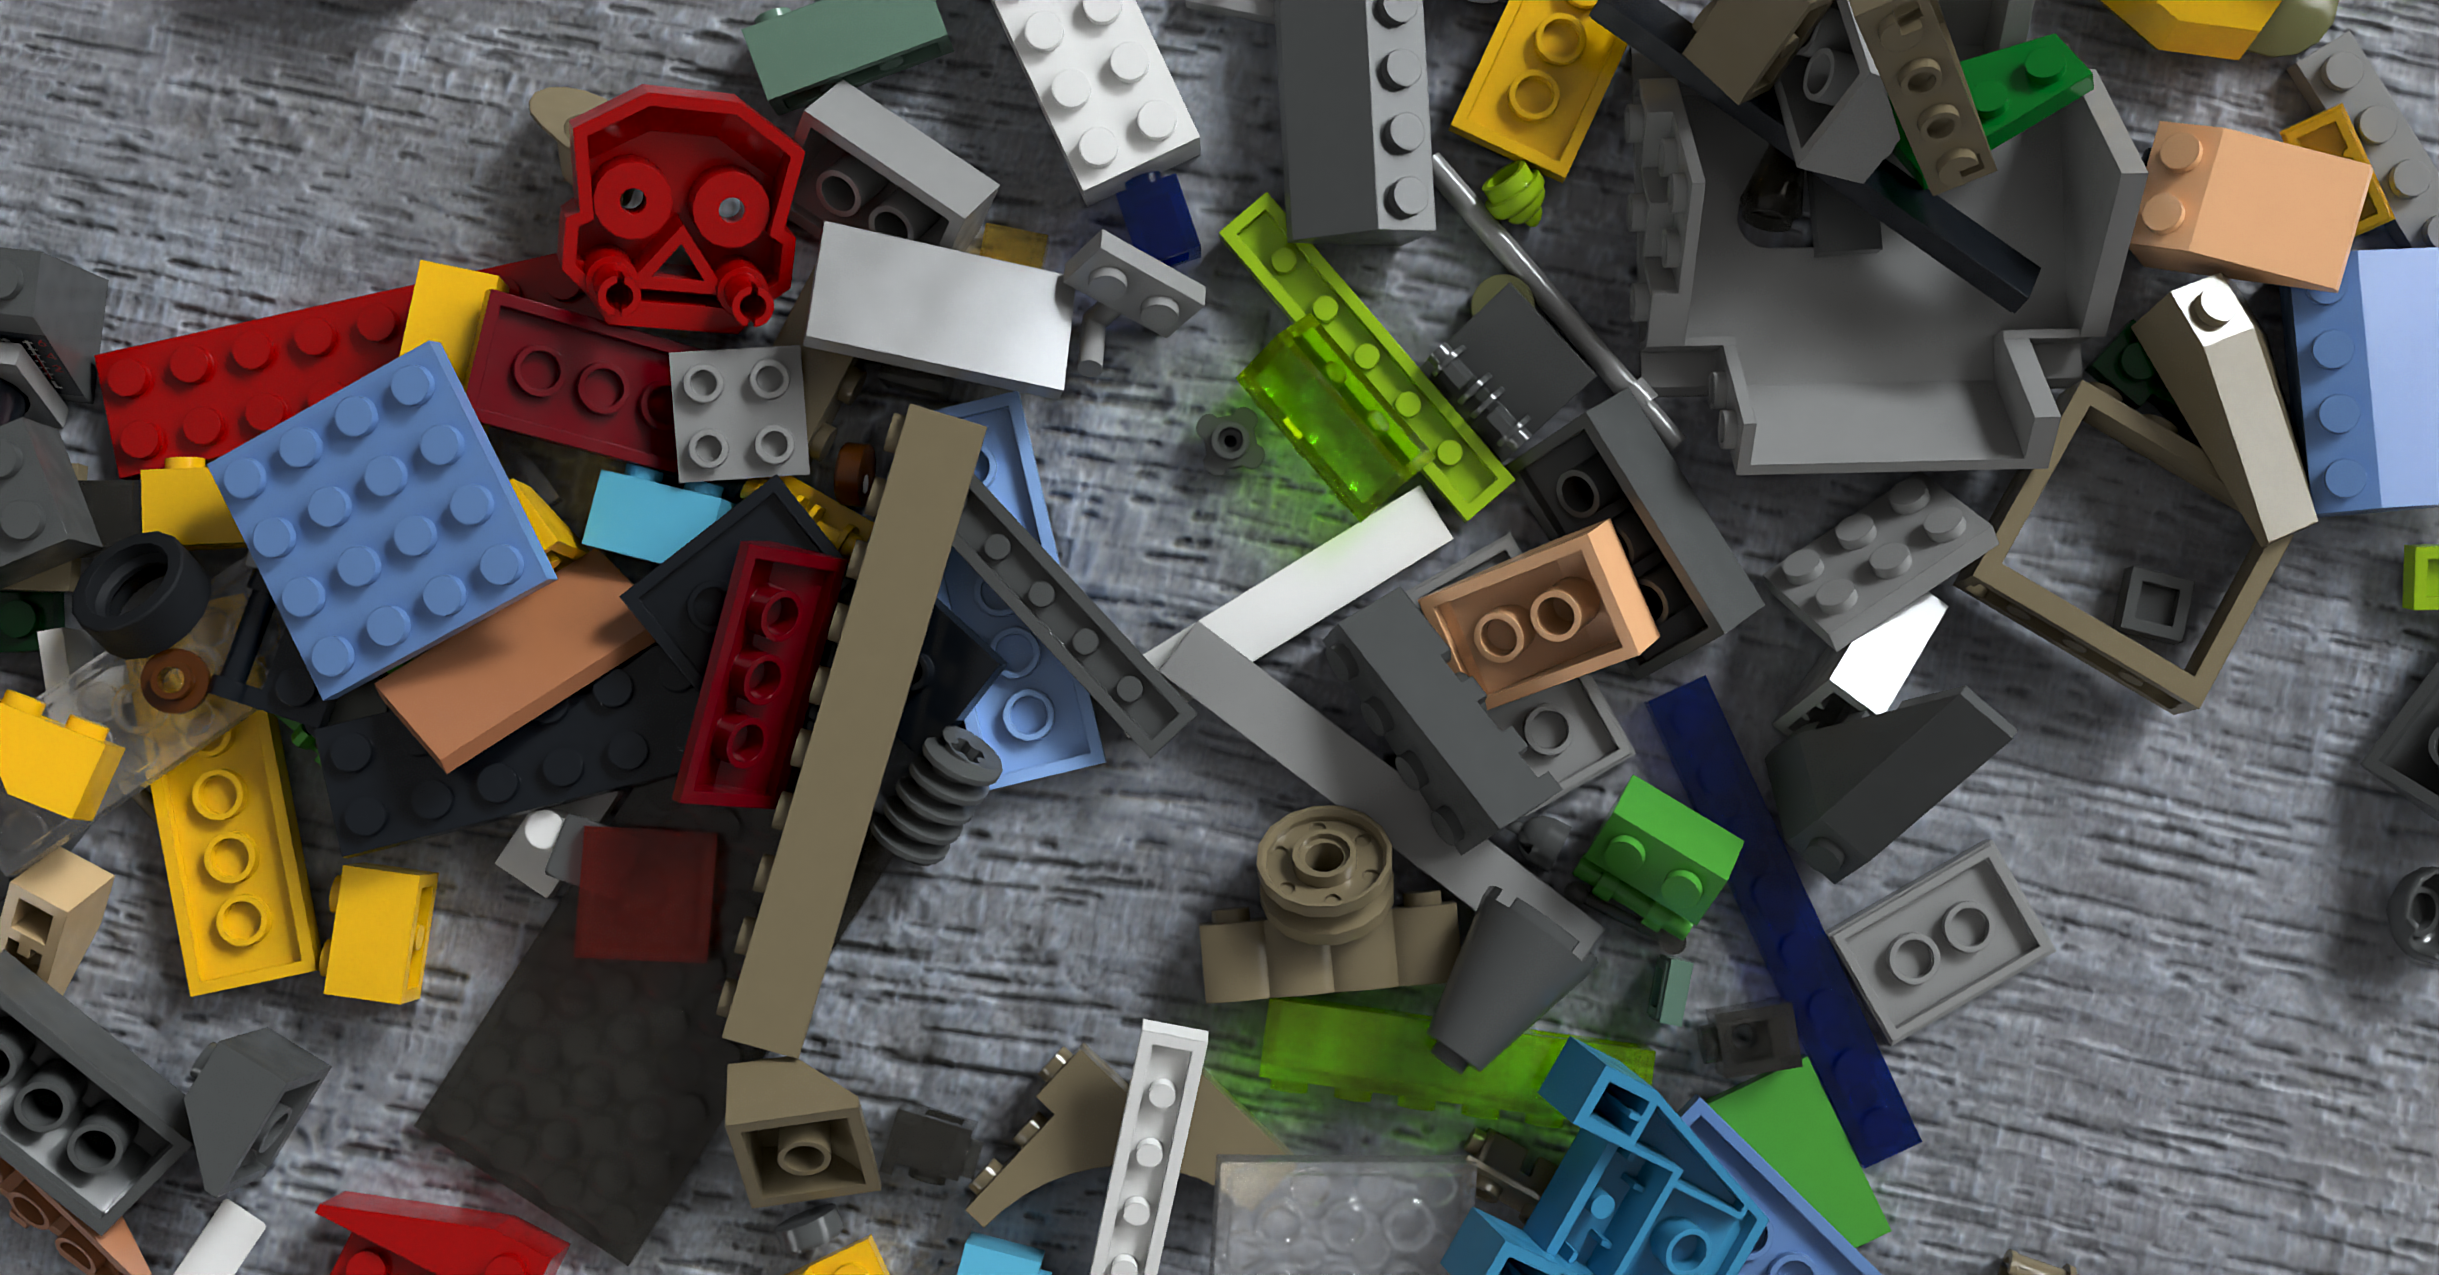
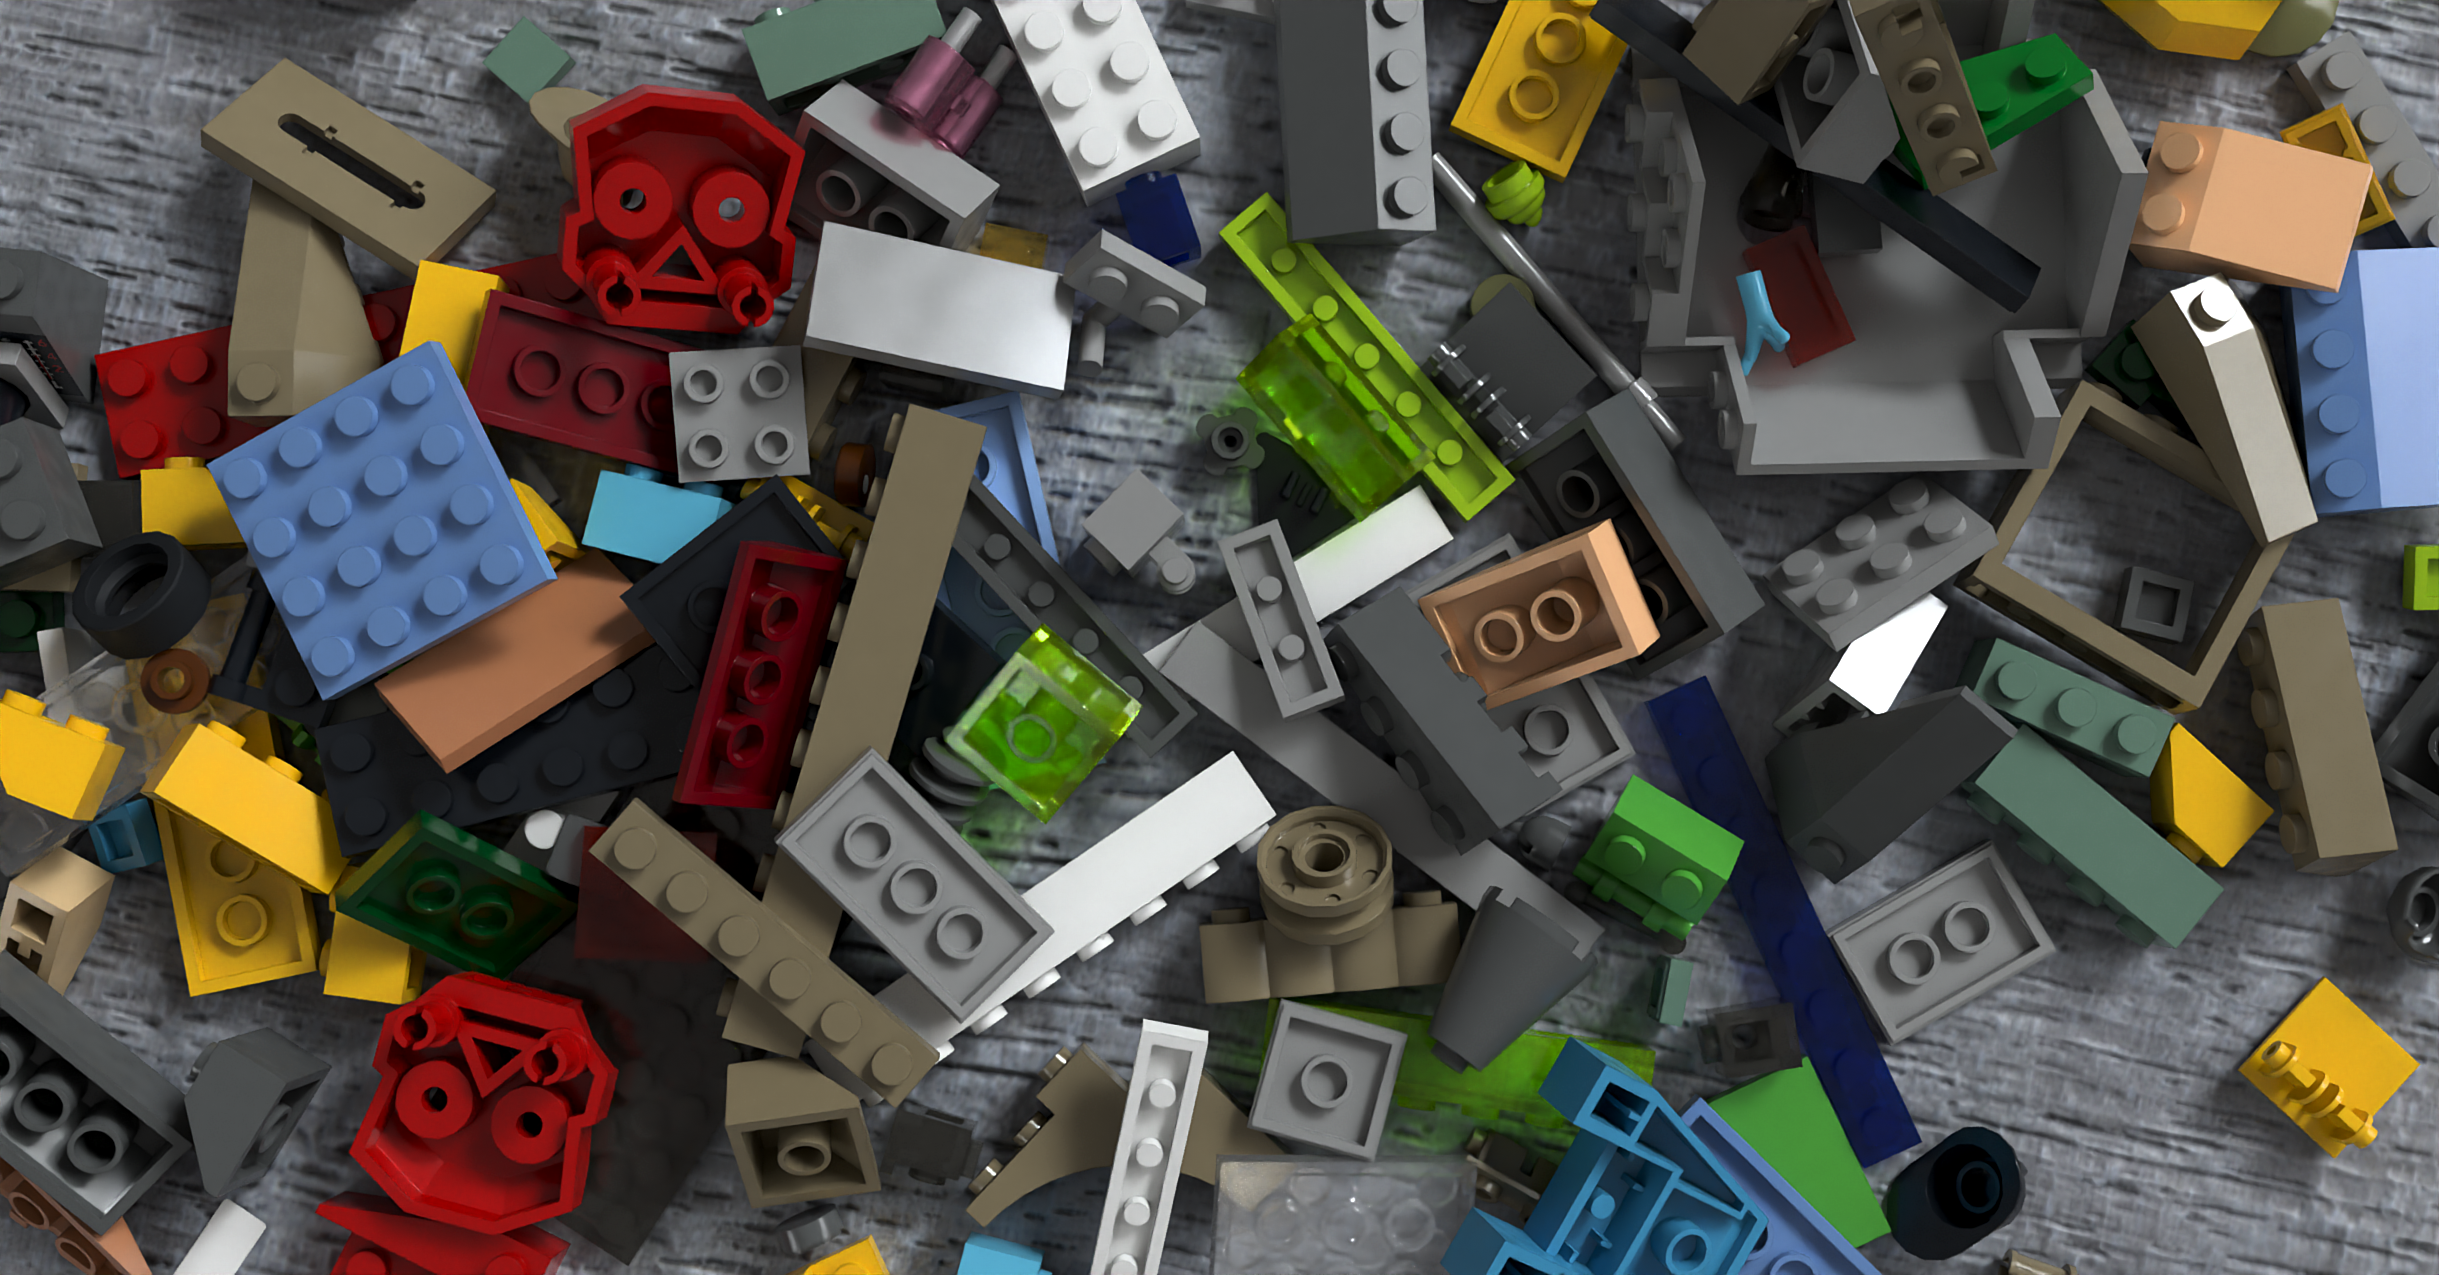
none -> dark azure plate [86,798,164,874]
none -> yellow brick [140,720,351,895]
none -> dark tan piece [201,58,497,281]
none -> dark tan wedge [228,179,385,427]
none -> dark green plate [335,809,581,980]
none -> red brick [348,971,619,1236]
none -> sand green tile [482,16,576,103]
none -> dark tan plate [589,797,940,1109]
none -> light grey tile [774,745,1055,1024]
none -> white brick [804,751,1277,1108]
none -> clear pink piece [884,7,1018,160]
none -> clear neon green brick [944,623,1144,824]
none -> light grey brick [1081,468,1196,596]
none -> light grey plate [1217,519,1346,723]
none -> light grey tile [1247,998,1408,1163]
none -> black piece [1256,432,1380,558]
none -> medium azure bar [1736,270,1790,376]
none -> clear red tile [1742,225,1856,369]
none -> black piece [1886,1127,2028,1261]
none -> sand green brick [1954,638,2176,777]
none -> sand green brick [1960,723,2225,949]
none -> yellow slope [2149,723,2274,868]
none -> dark tan wedge [2237,598,2399,877]
none -> yellow hinge [2238,976,2420,1159]

